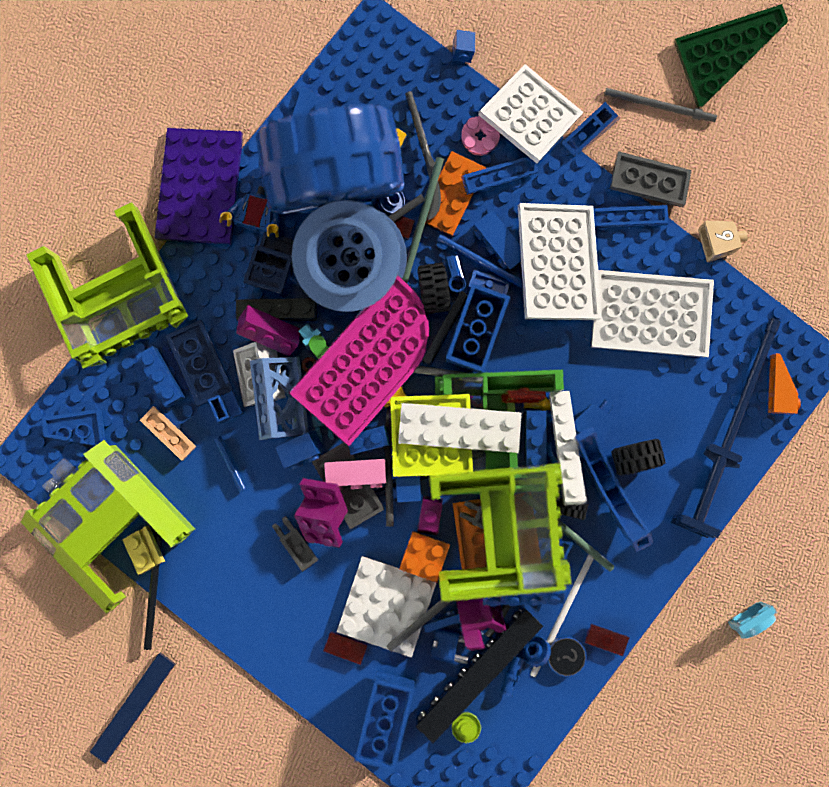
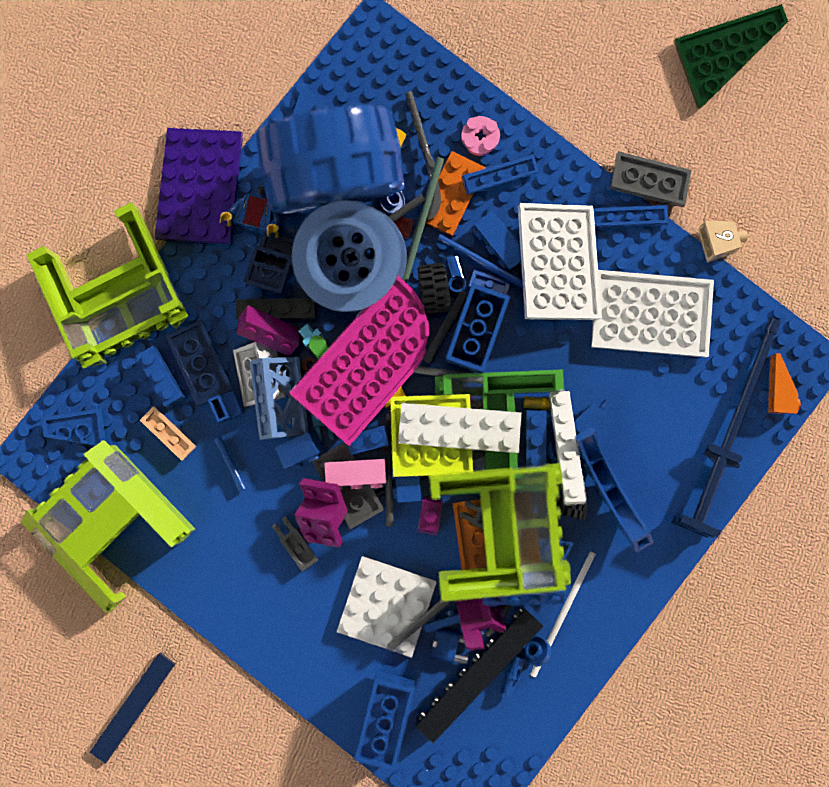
clear plate [42,458,78,492] -> none
light yellow plate [122,526,165,575] -> none
black piece [144,531,162,650] -> none
clear red plate [324,632,368,665] -> none
orange brick [399,531,450,583] -> none
lime plate [451,712,481,743] -> none
brick [452,30,475,63] -> none
white plate [478,65,583,163] -> none
clear red plate [502,388,546,403] -> none
sand green piece [522,492,614,572] -> none
black tile [547,636,587,677] -> none
blue slope [562,102,620,157] -> none
clear red plate [585,624,629,656] -> none
dark grey bar [604,88,717,123] -> none
black tyre [611,439,666,476] -> none
medium azure piece [728,601,777,639] -> none

